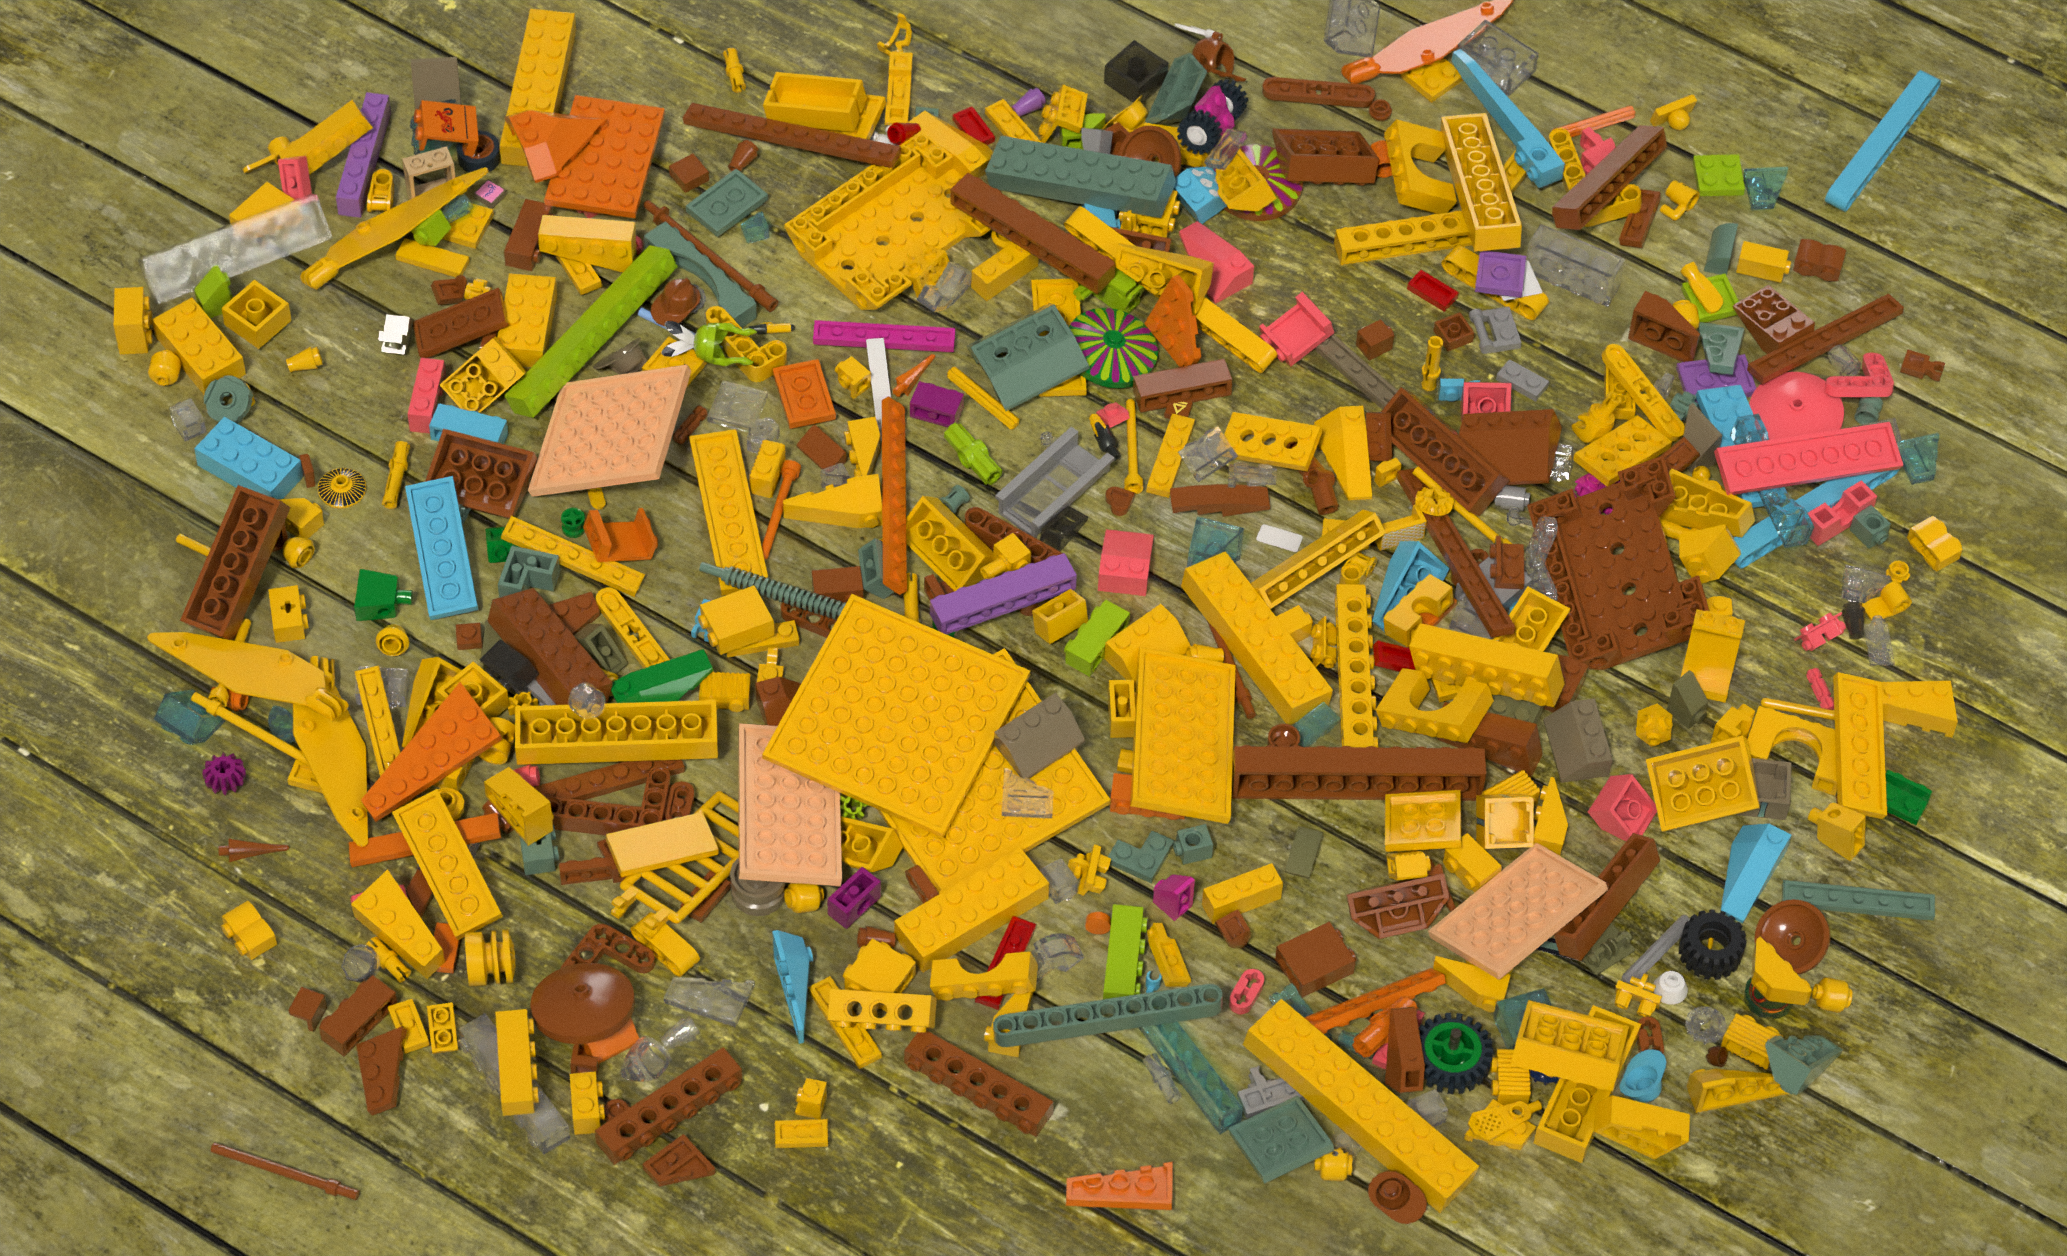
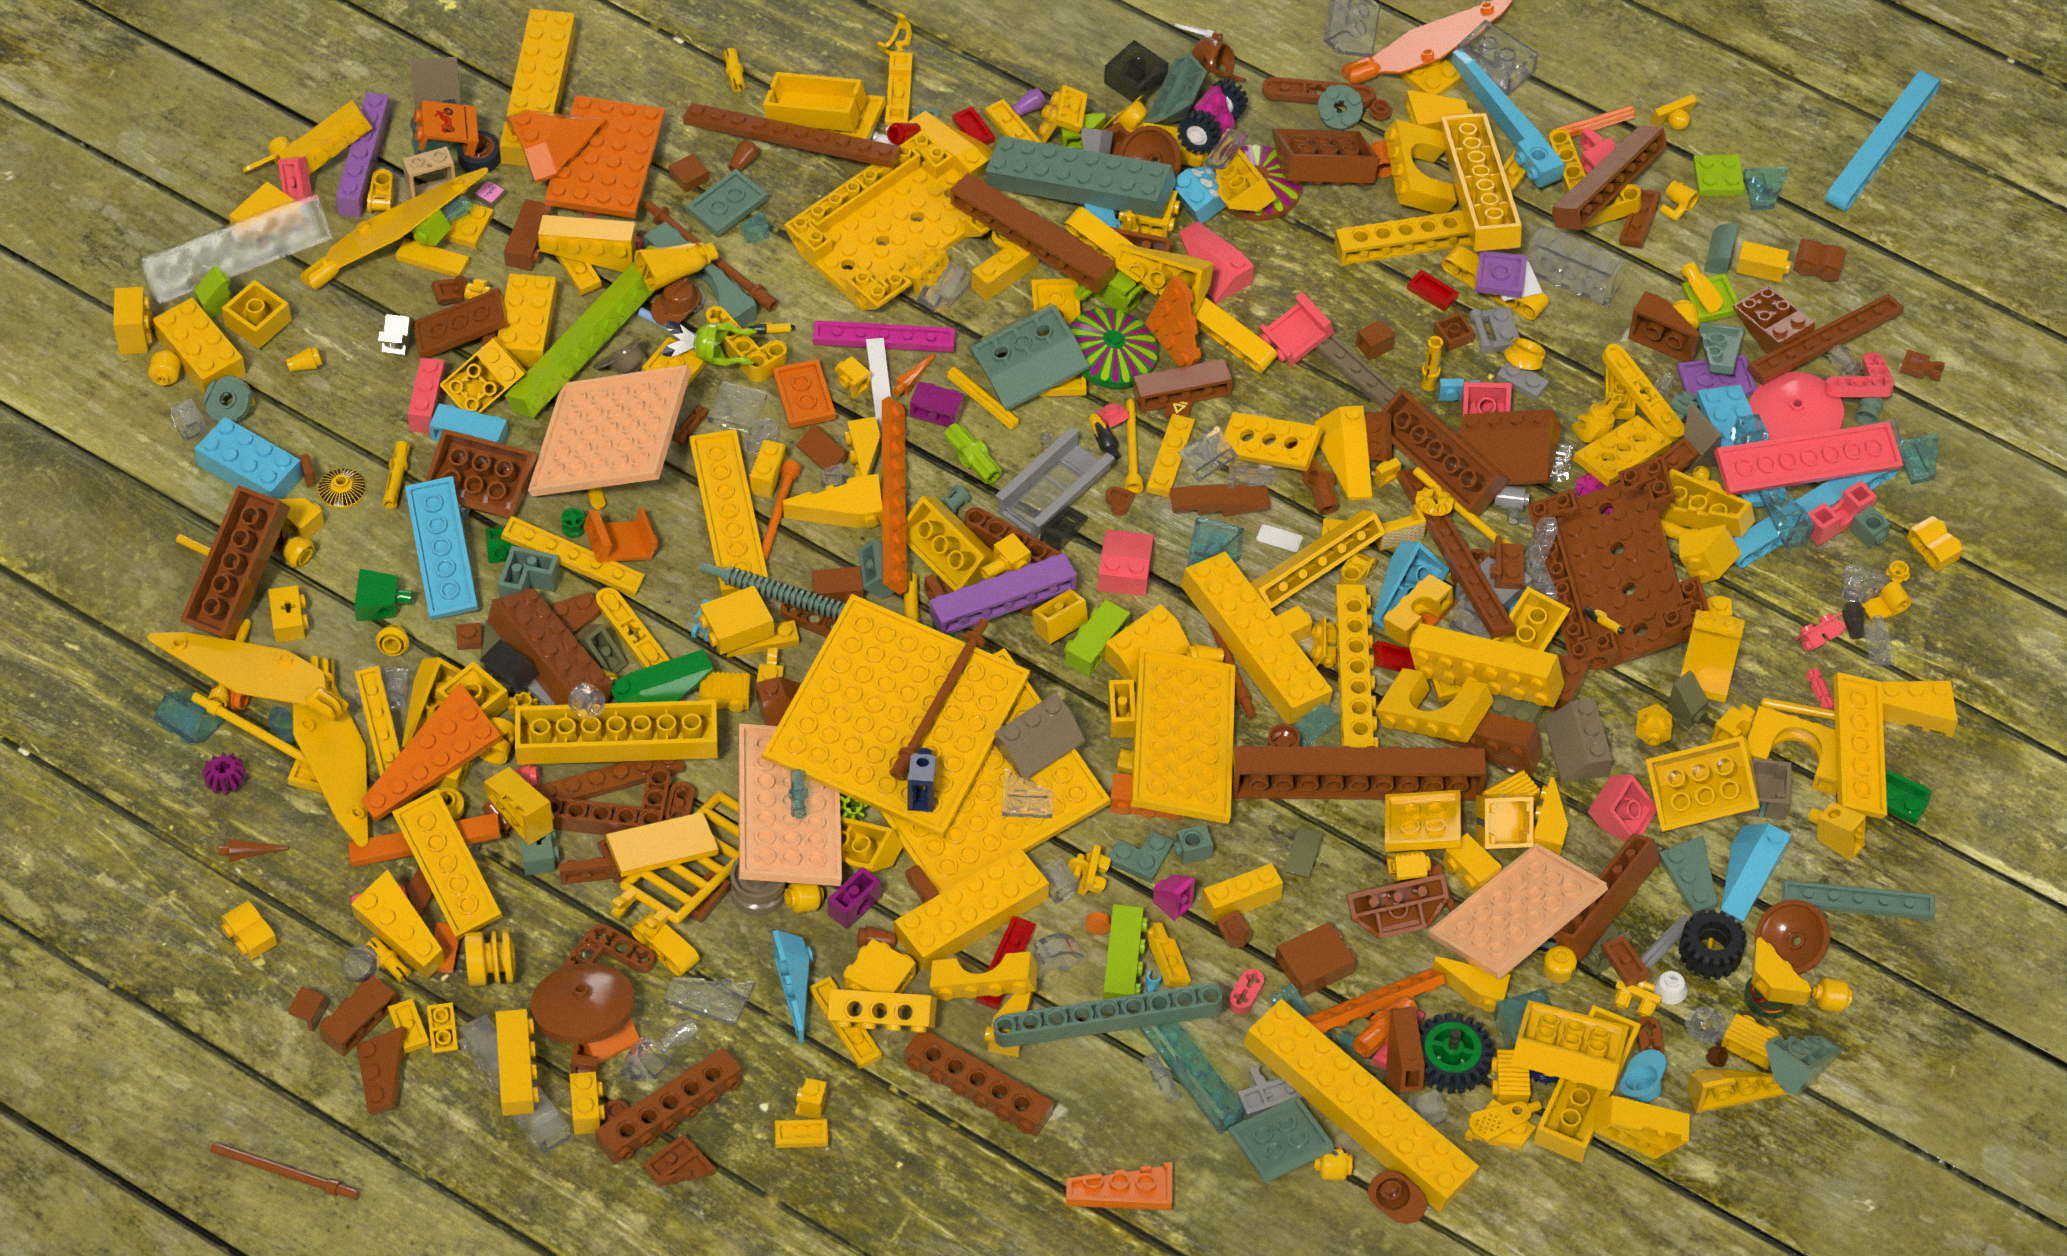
none -> yellow piece [634,242,719,292]
none -> clear light blue pin [788,769,809,818]
none -> dark orange bar [889,618,988,780]
none -> dark blue torso [907,748,936,812]
none -> sand green plate [1317,85,1363,131]
none -> yellow slope [1405,90,1473,131]
none -> yellow piece [1504,338,1546,370]
none -> yellow head [1542,946,1577,984]
none -> yellow piece [1583,607,1624,634]
none -> dark orange plate [1601,936,1650,987]
none -> sand green wing [1659,835,1717,916]

